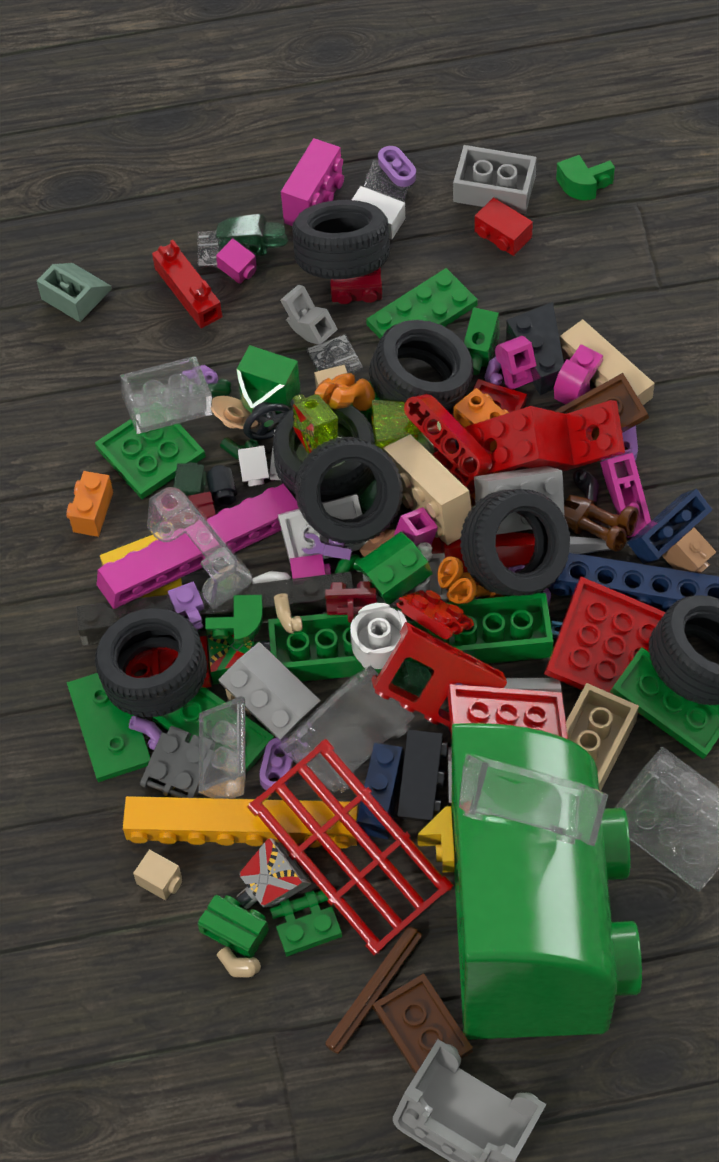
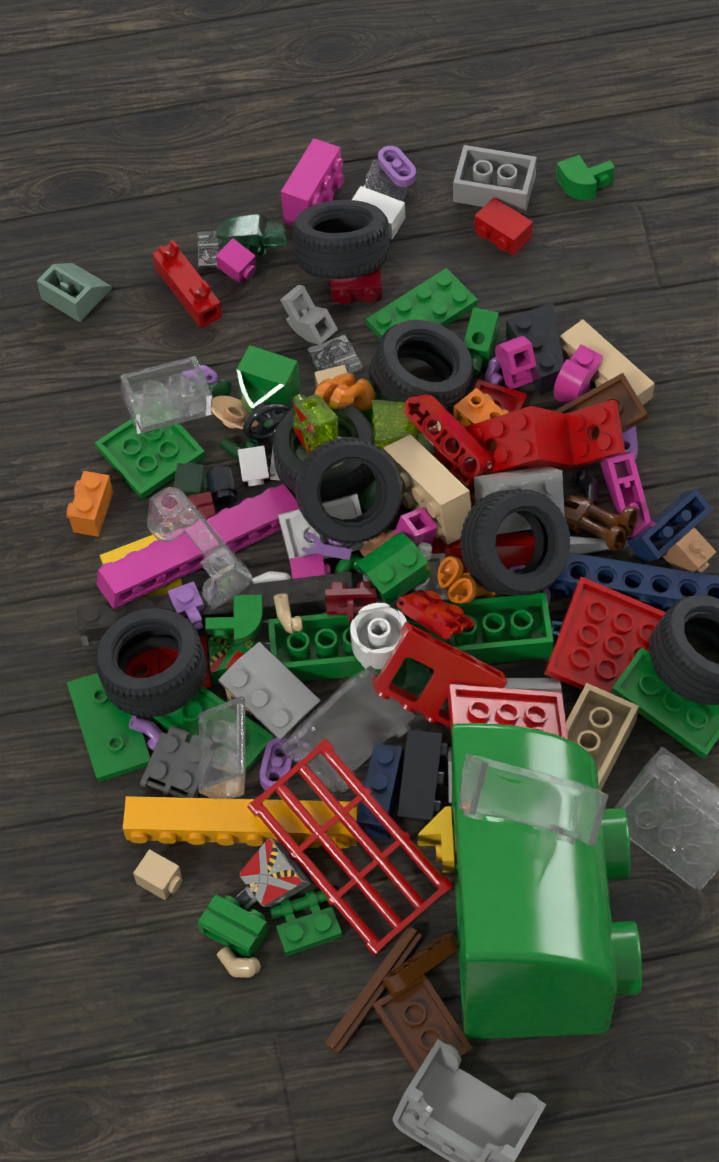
none -> reddish brown beam [383,933,460,994]

